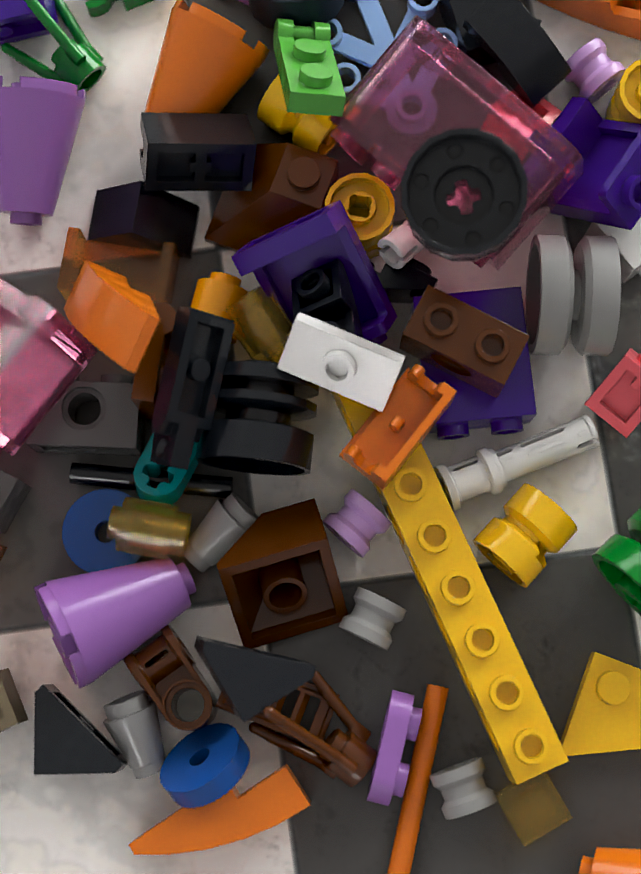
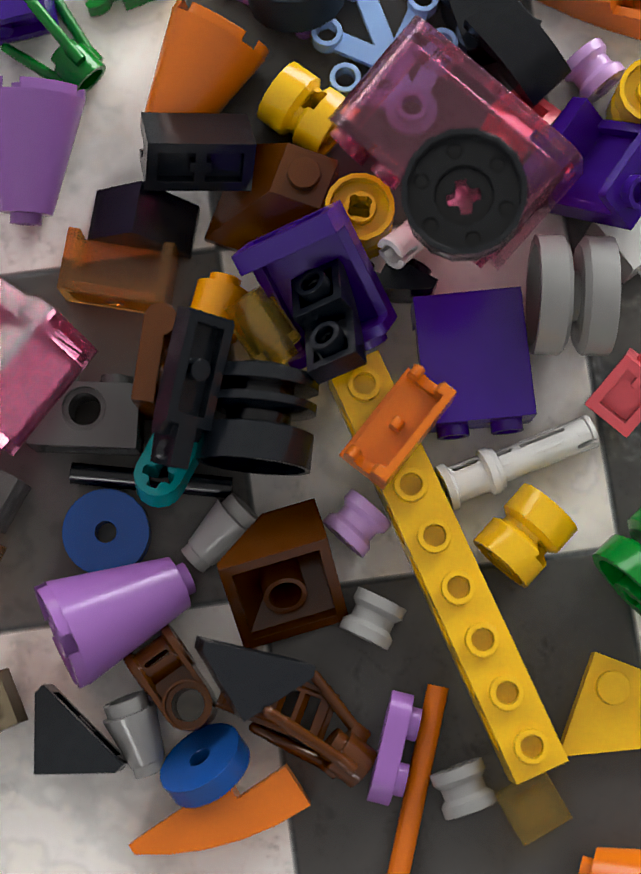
orange slope [63,259,160,373] -> none
clear yellow brick [107,496,192,560] -> none
bright green plate [273,18,346,117] -> none
white plate [277,312,406,412] -> none
reddish brown brick [399,284,530,398] -> none

